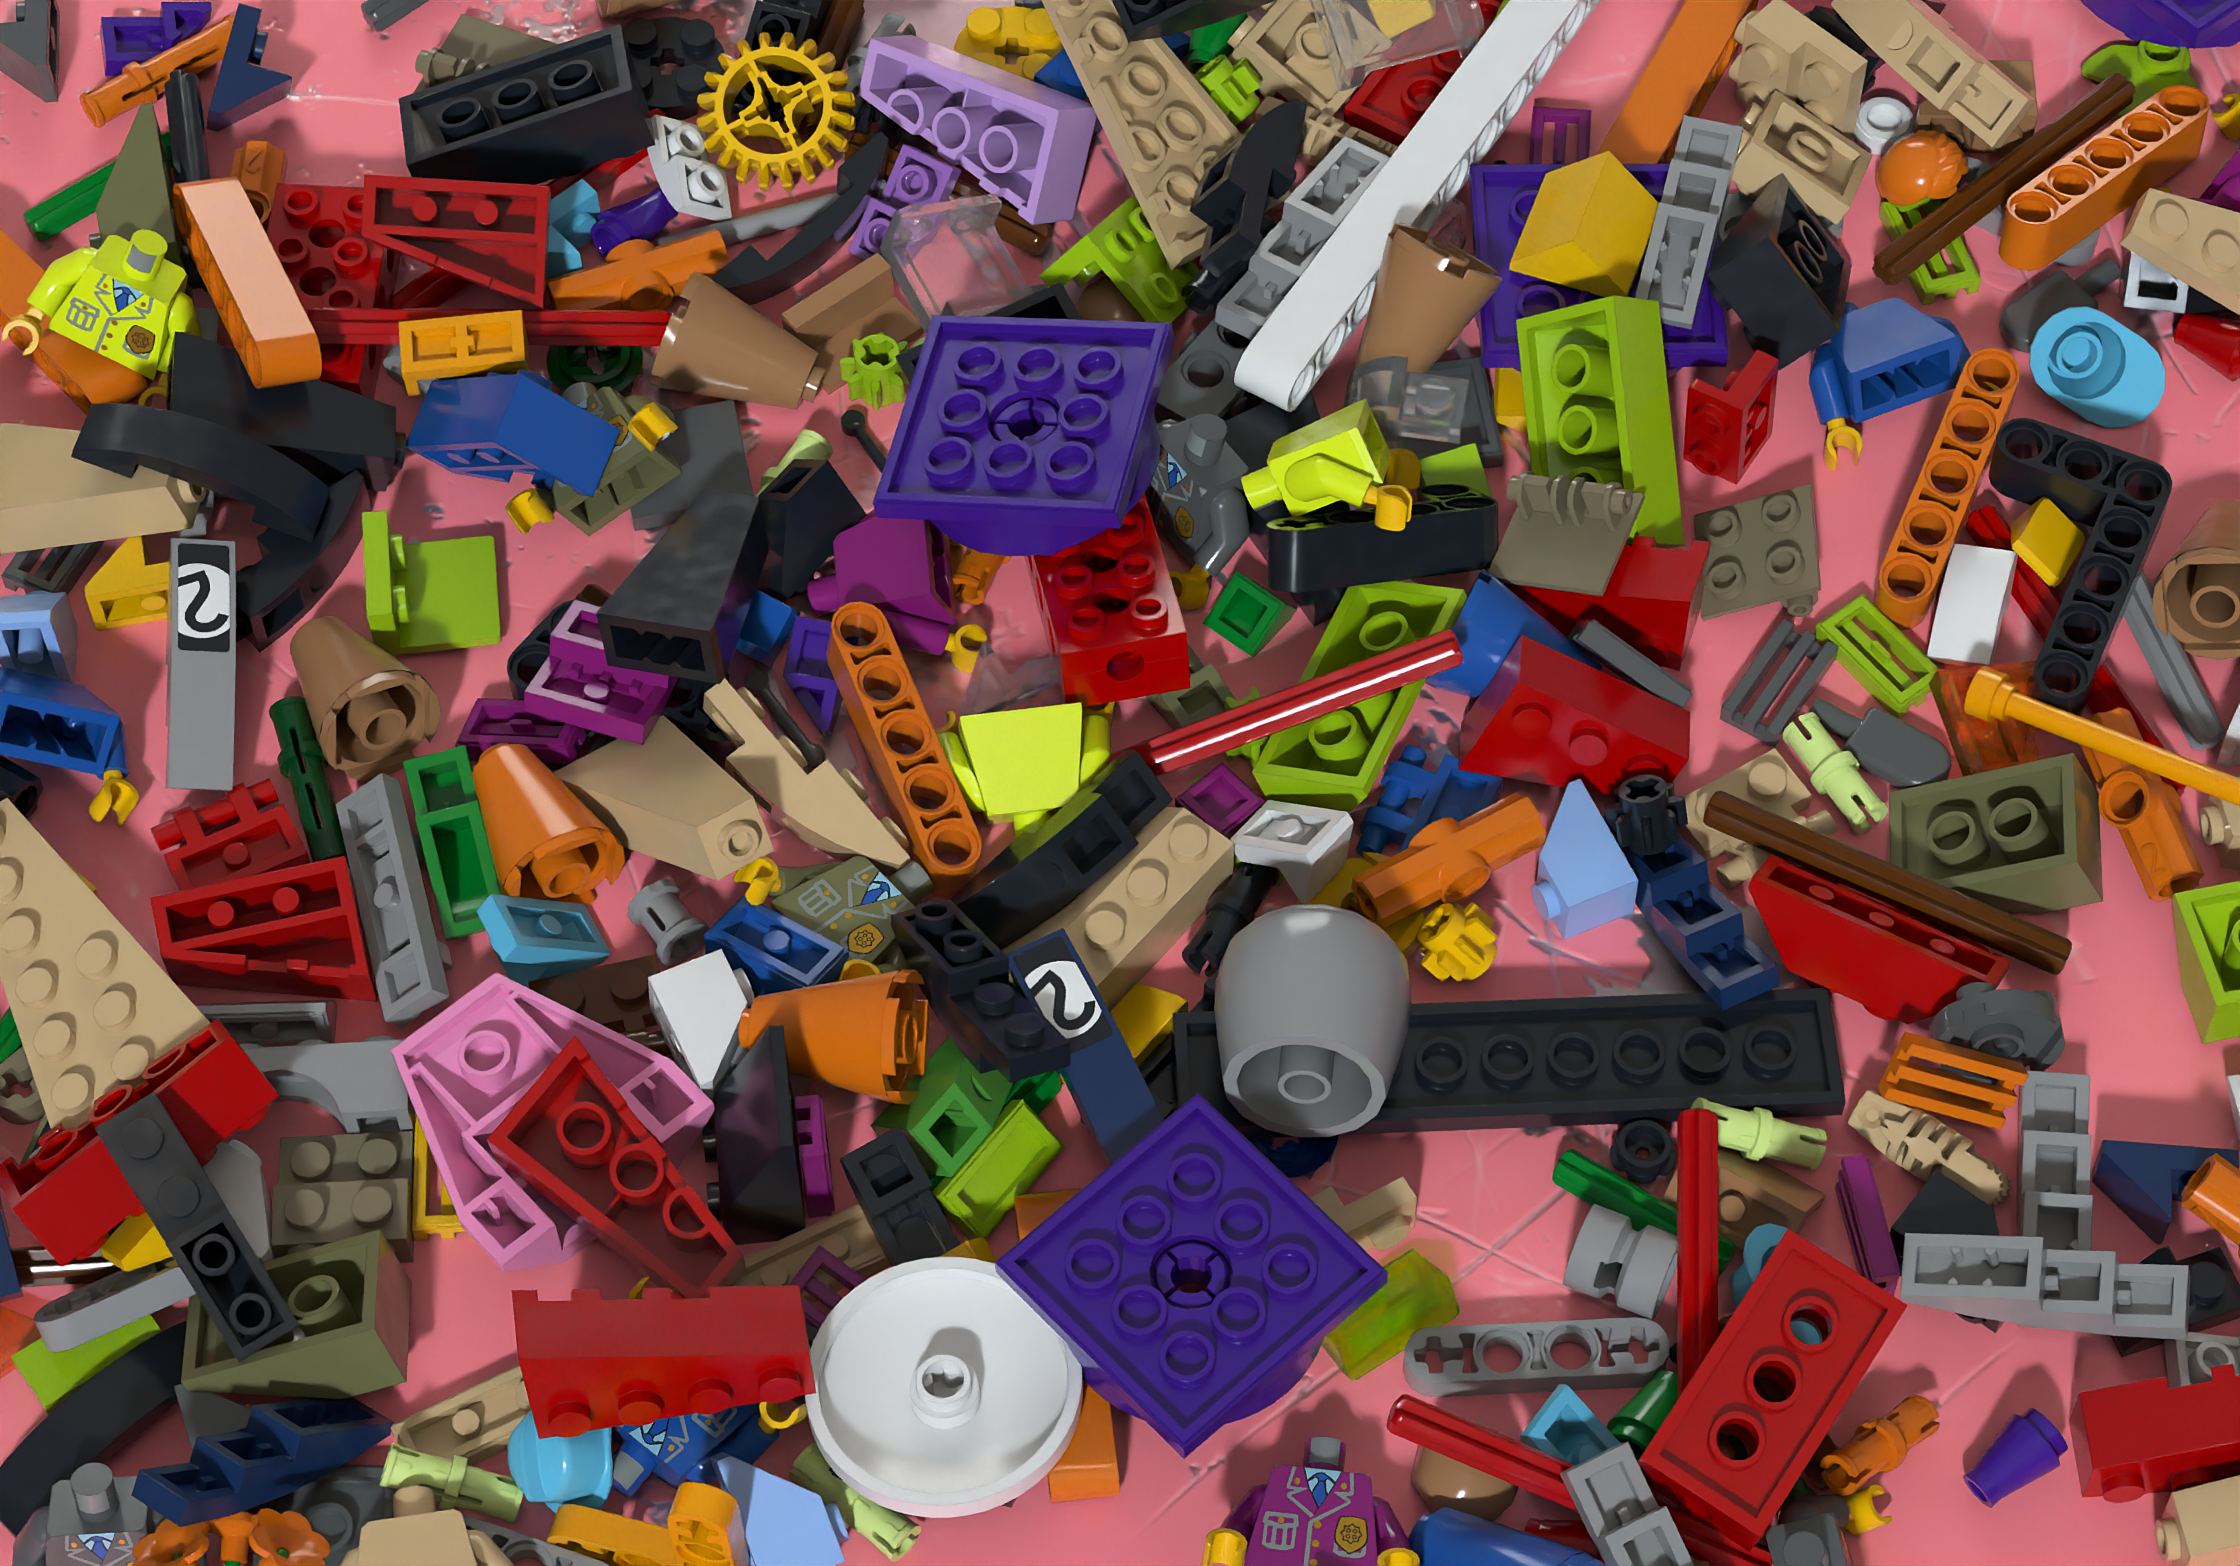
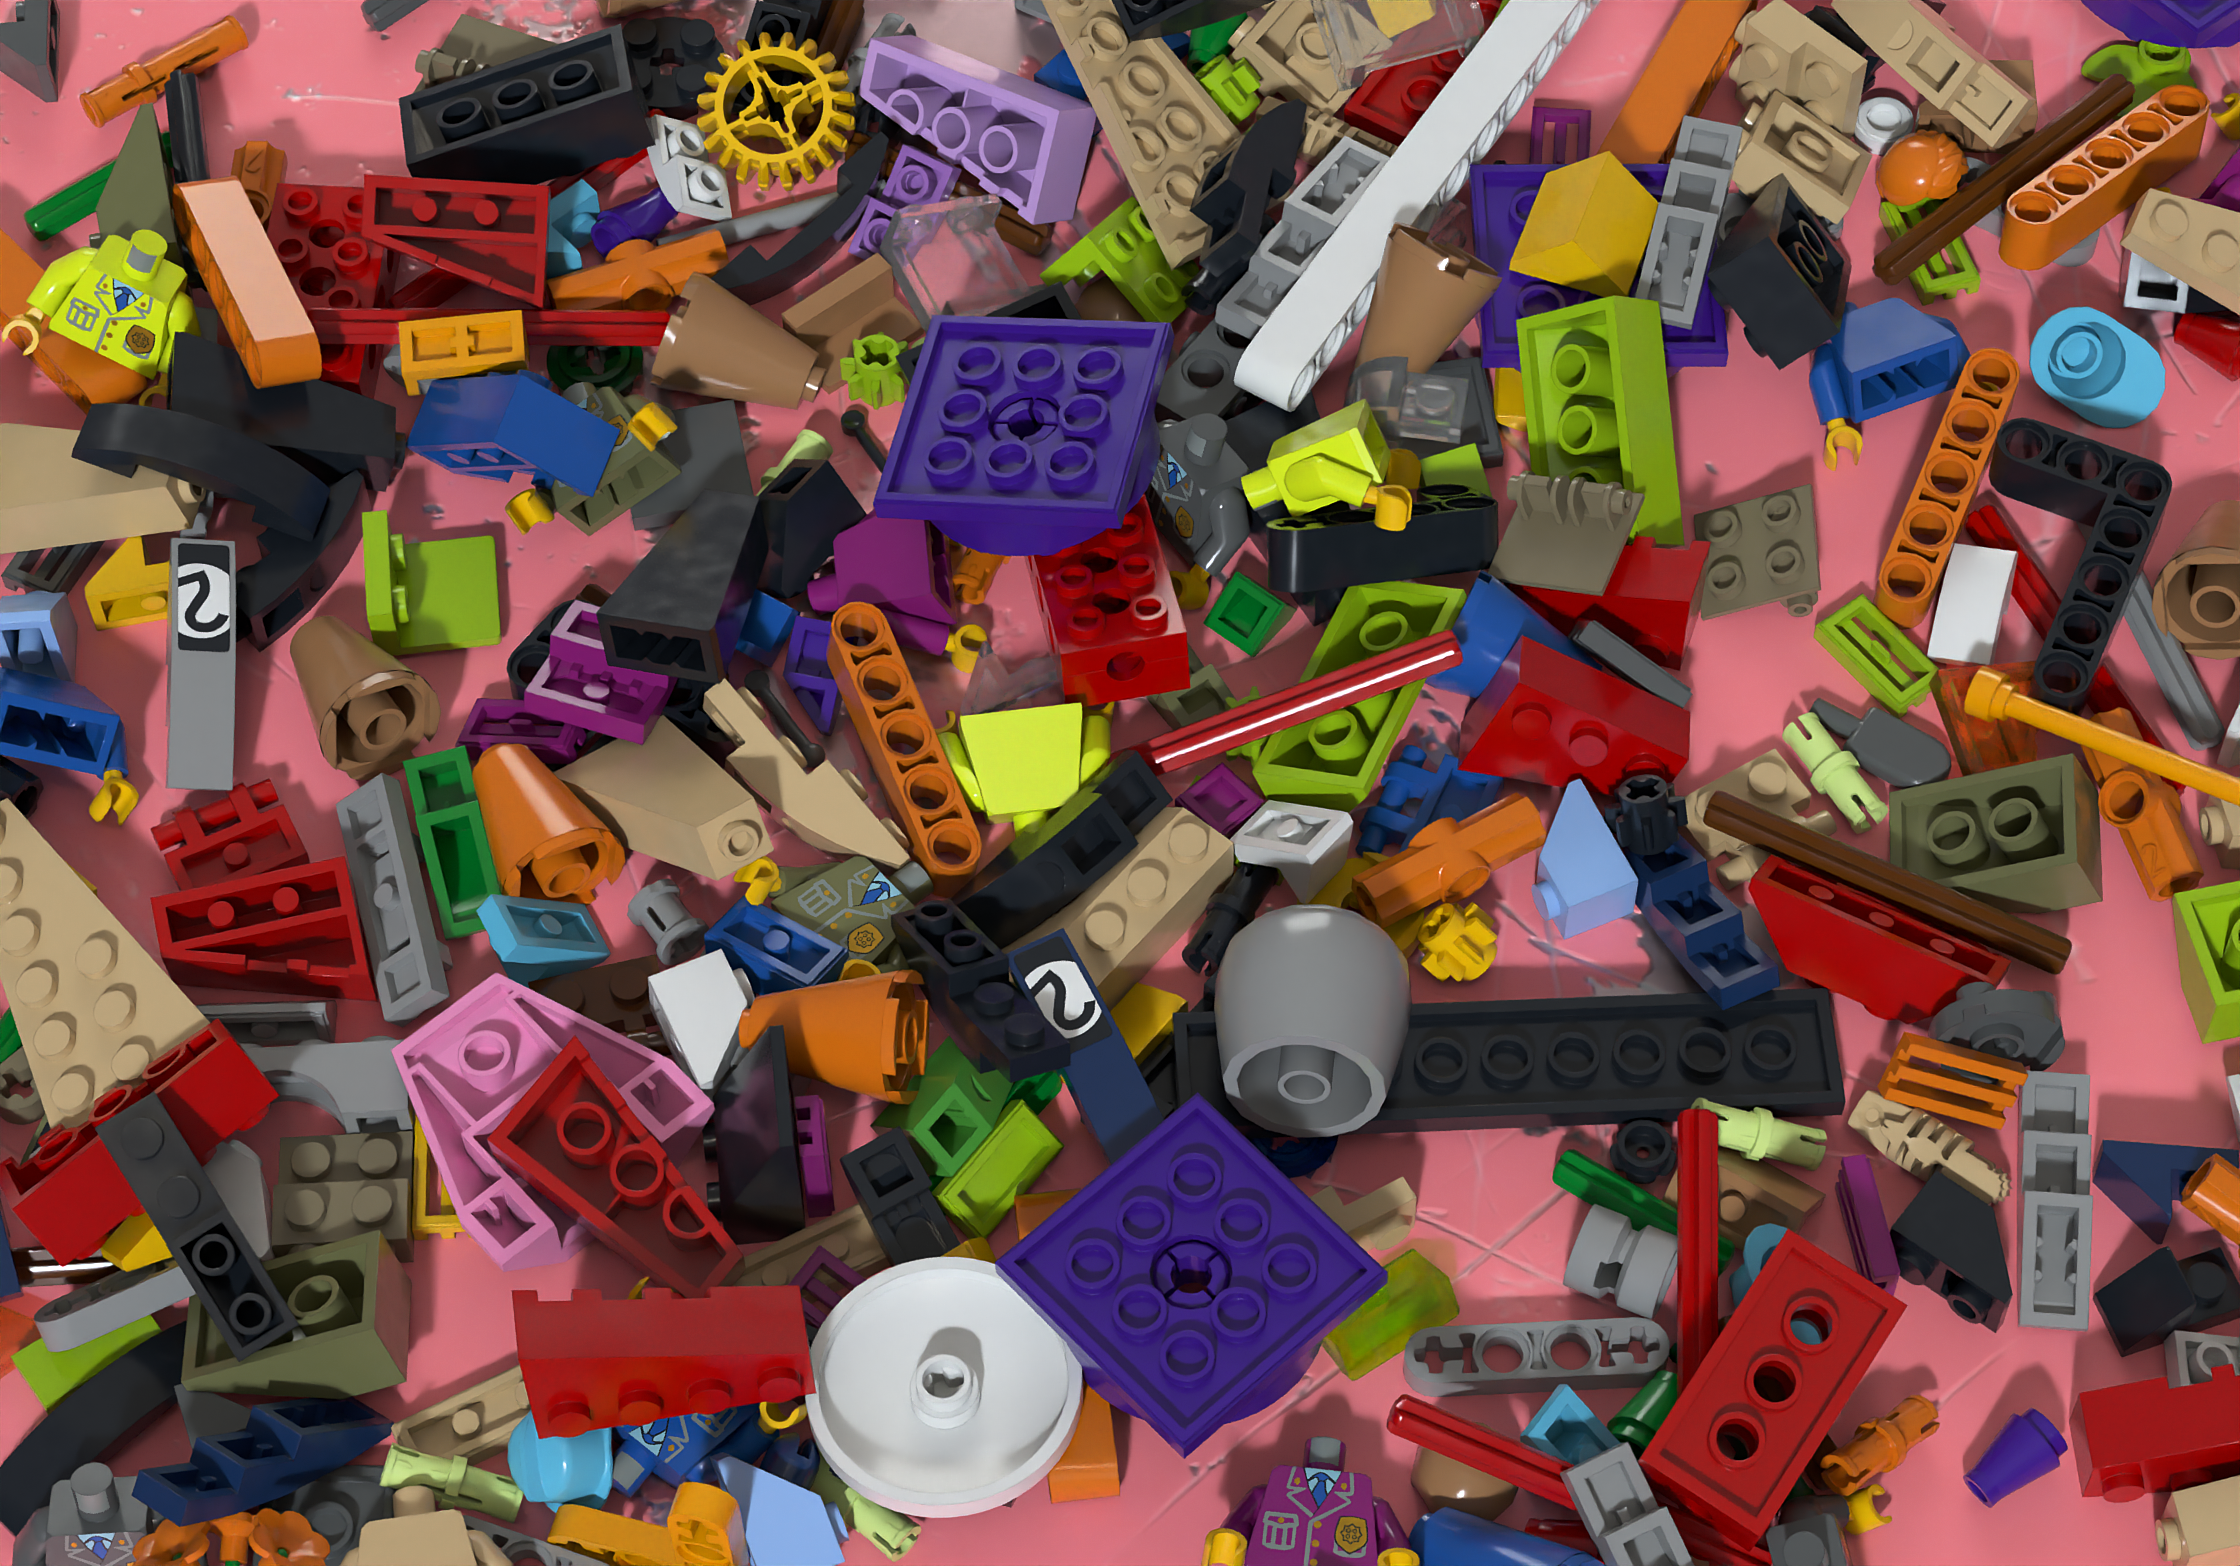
dark purple slope [100,2,212,76] -> none
dark blue slope [206,3,292,132] -> none
dark green pin [268,696,350,869] -> none
yellow plate [954,6,1064,81] -> none
red bracket [1683,350,1779,485] -> none
dark grey tile [1720,618,1838,748] -> none
light grey slope [1900,1233,2191,1340] -> none
dark grey piece [1999,258,2121,353] -> none
yellow slope [2011,497,2085,588] -> none
none -> dark blue hinge [759,1432,820,1490]

